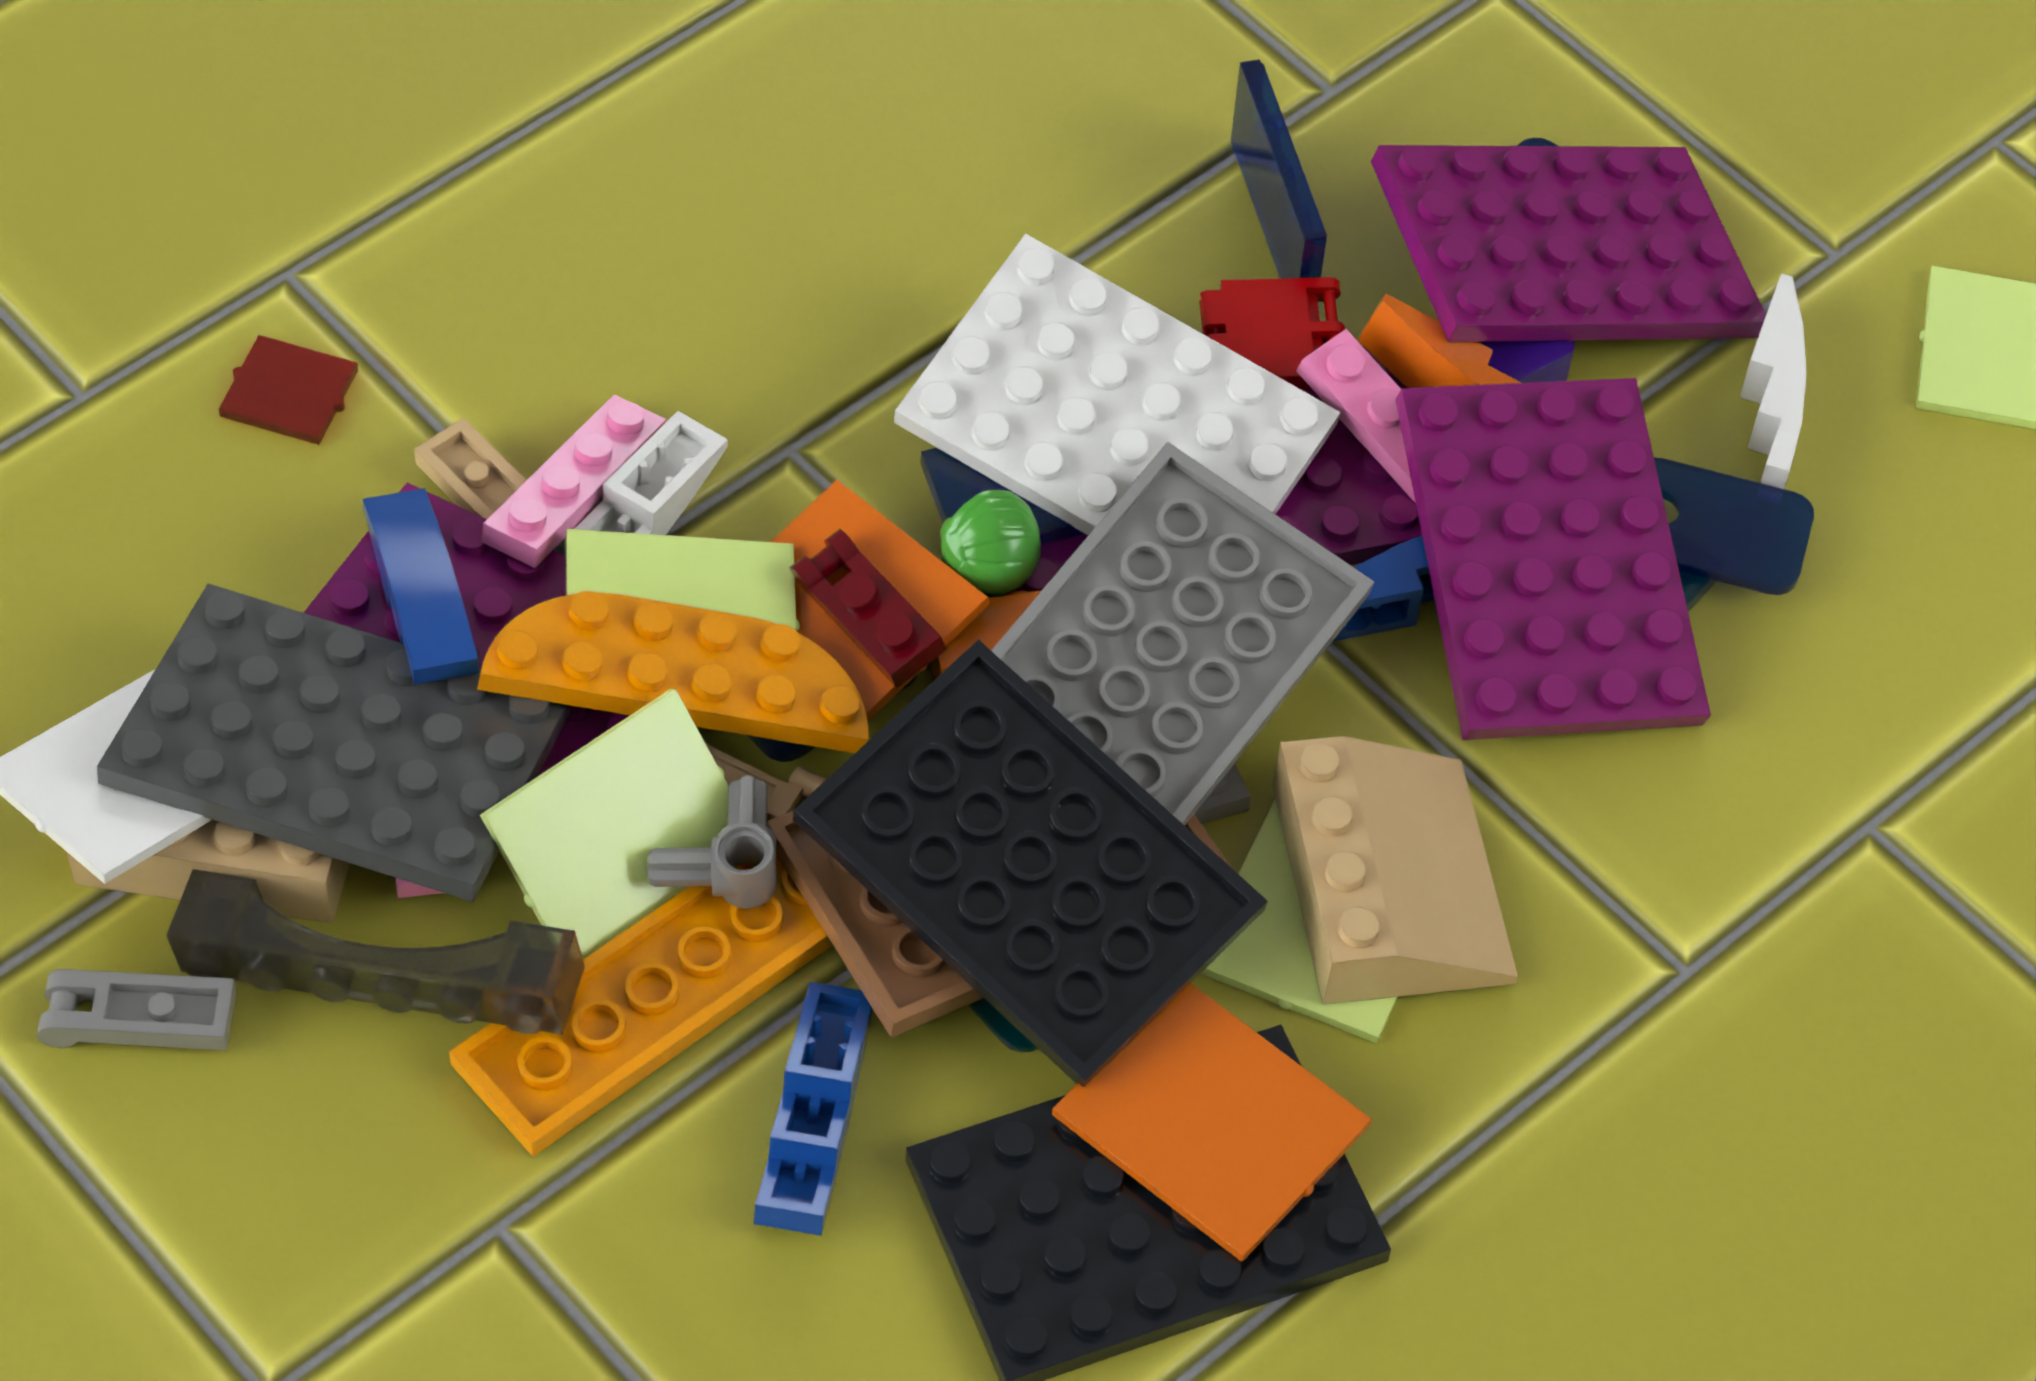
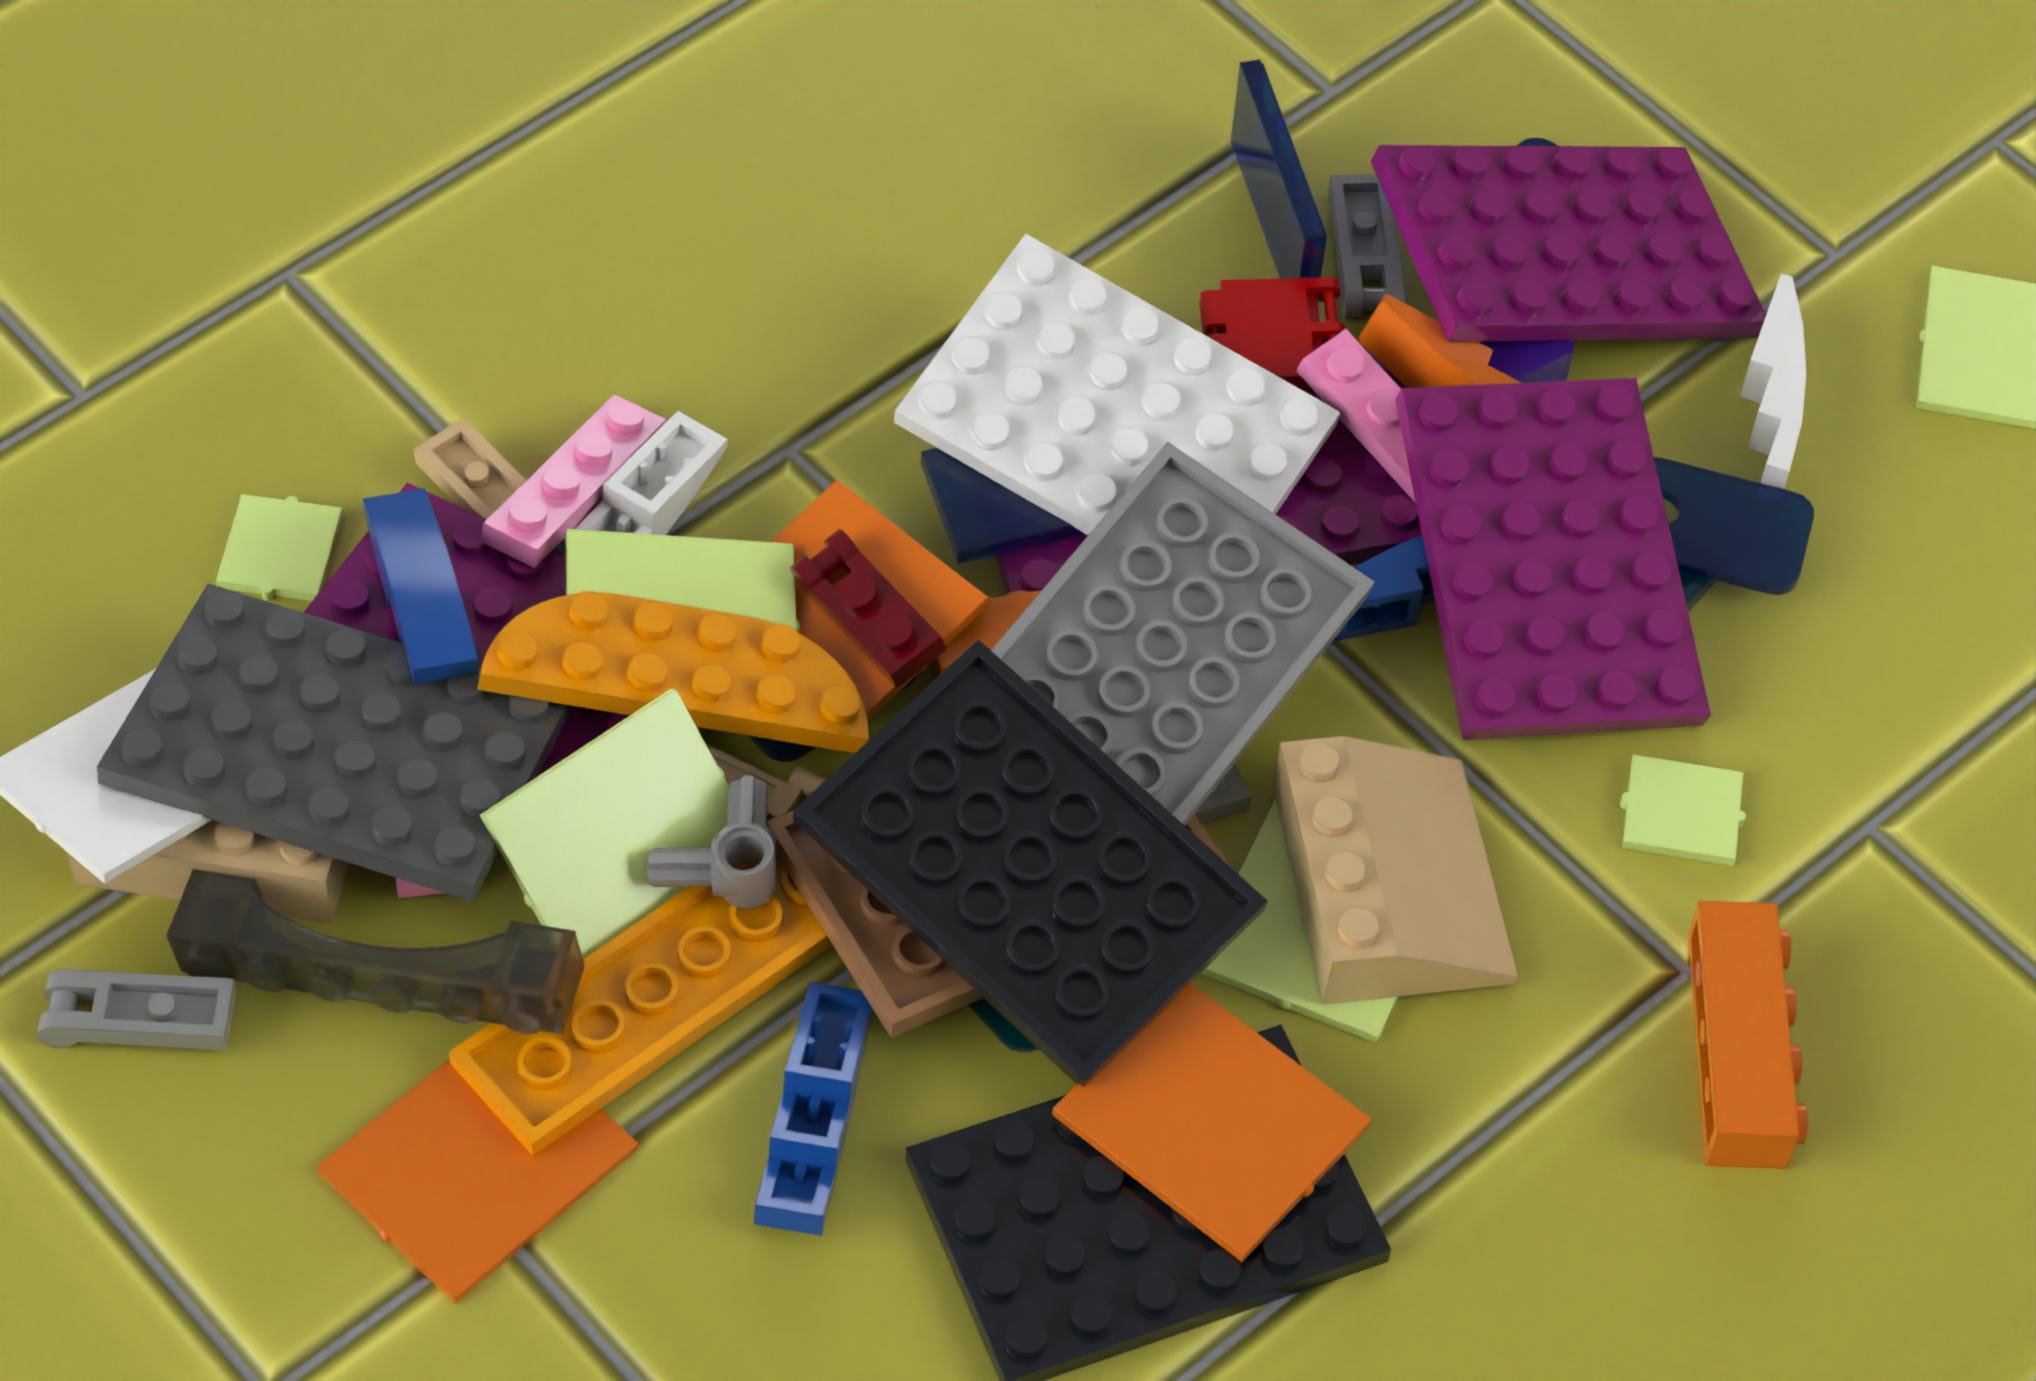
clear red piece [218,335,358,445] -> none
bright green hair [940,490,1041,597] -> none
none -> yellowish green piece [216,494,343,601]
none -> orange piece [316,1058,639,1304]
none -> light grey plate [1328,174,1405,318]
none -> yellowish green piece [1620,754,1746,866]
none -> orange brick [1688,901,1808,1169]

